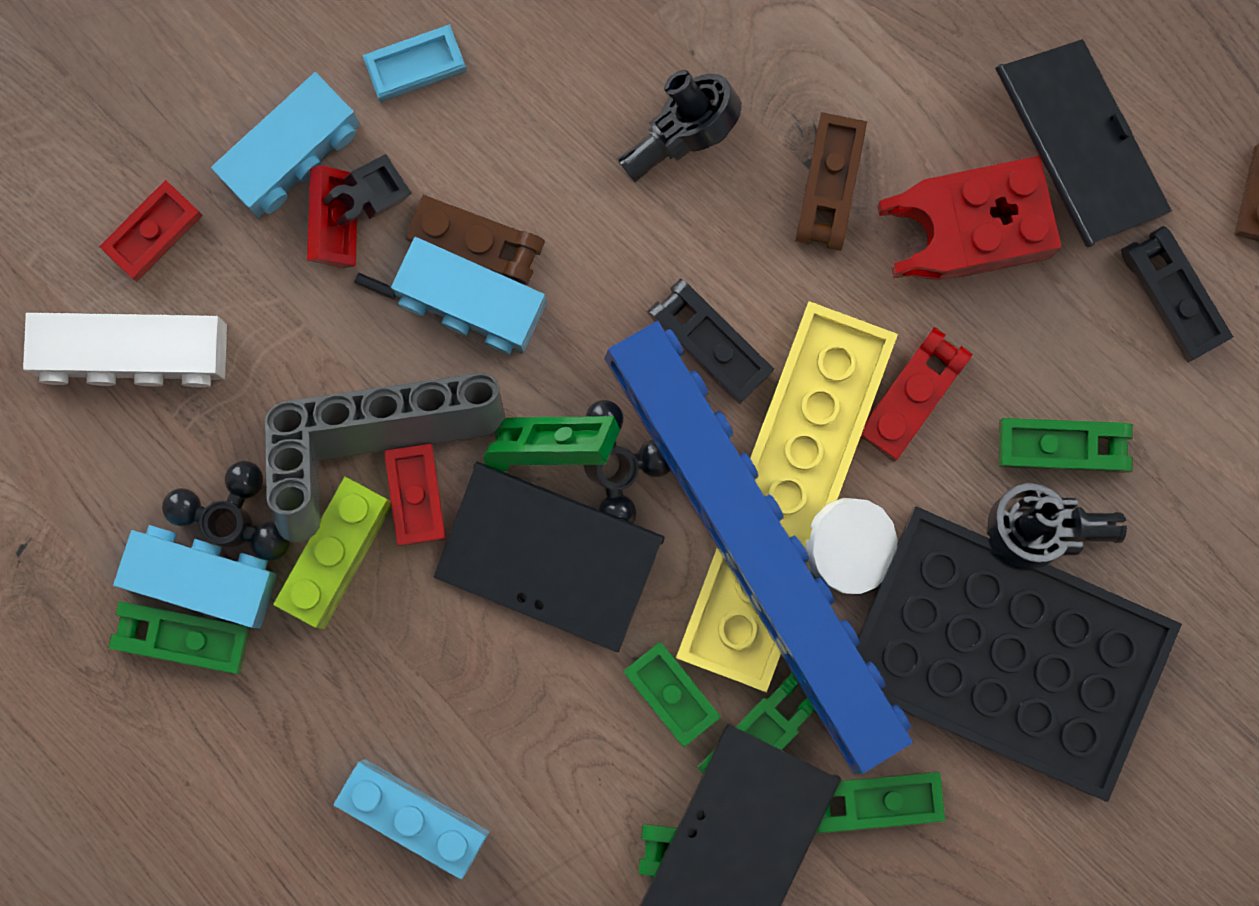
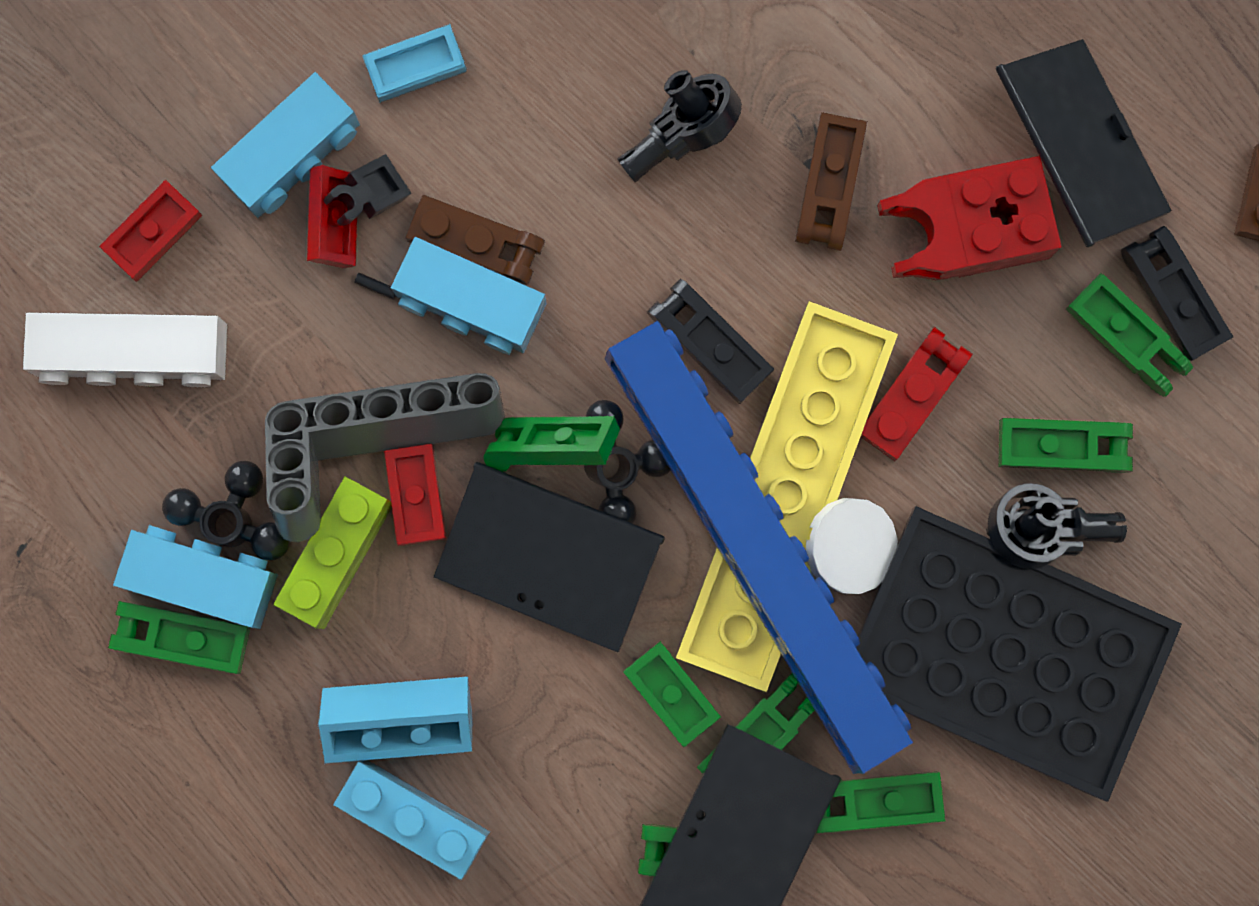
none -> medium azure brick [318,677,472,763]
none -> green hinge [1066,273,1193,397]

